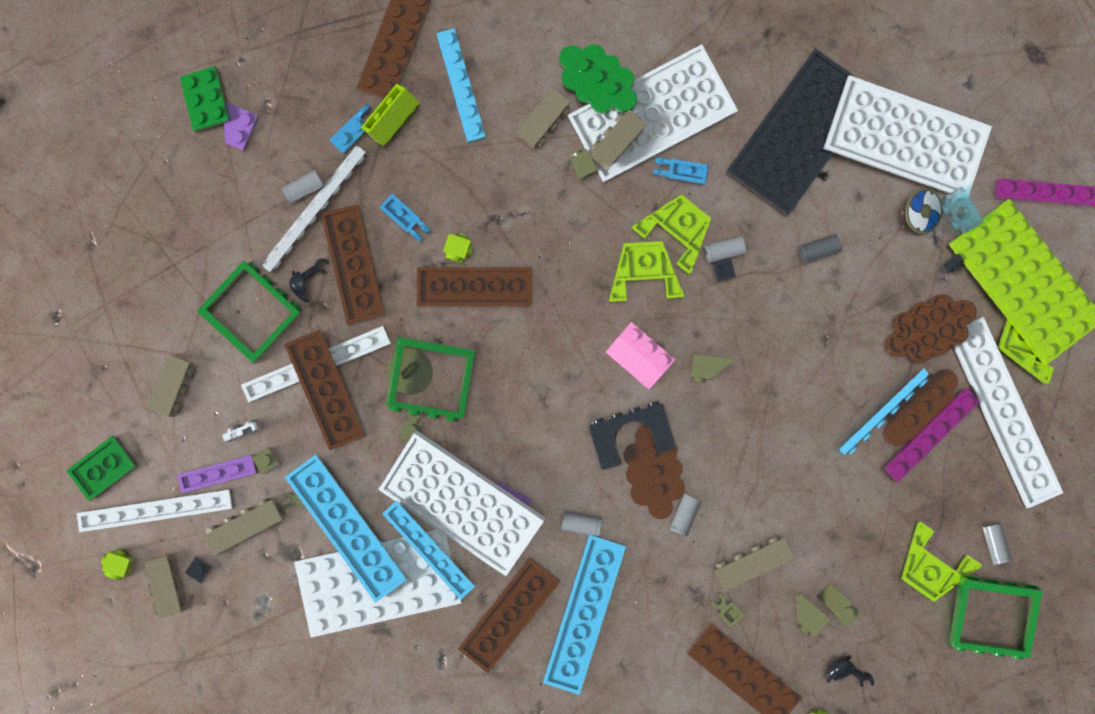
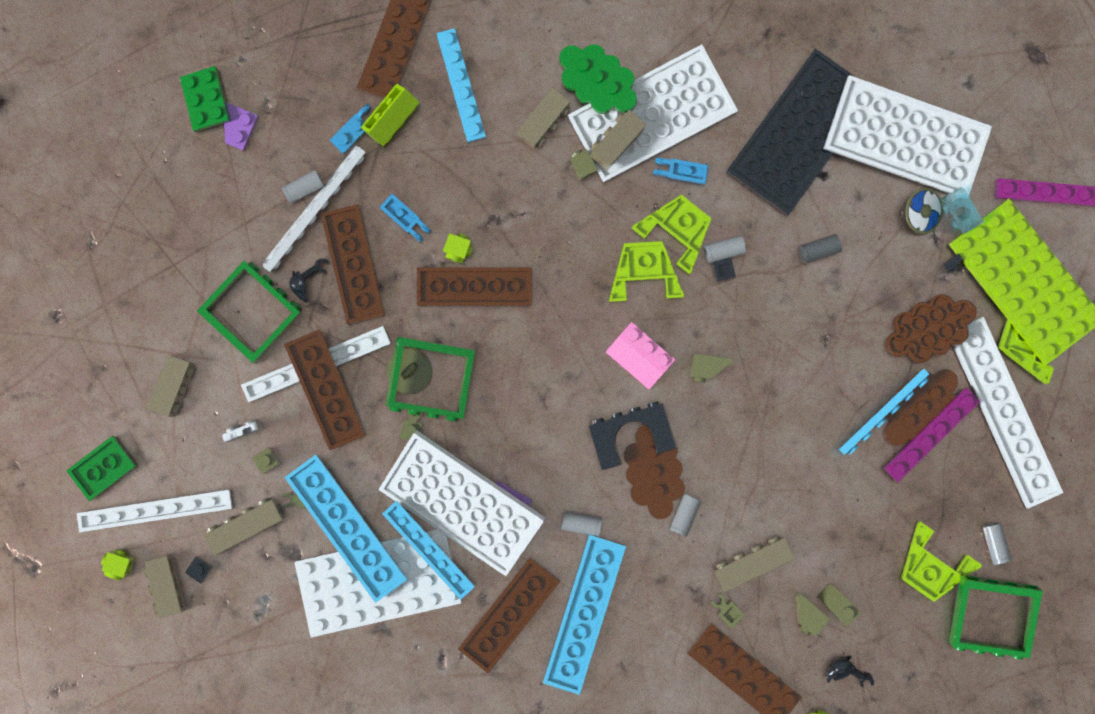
medium lavender plate [177,455,257,493] -> none

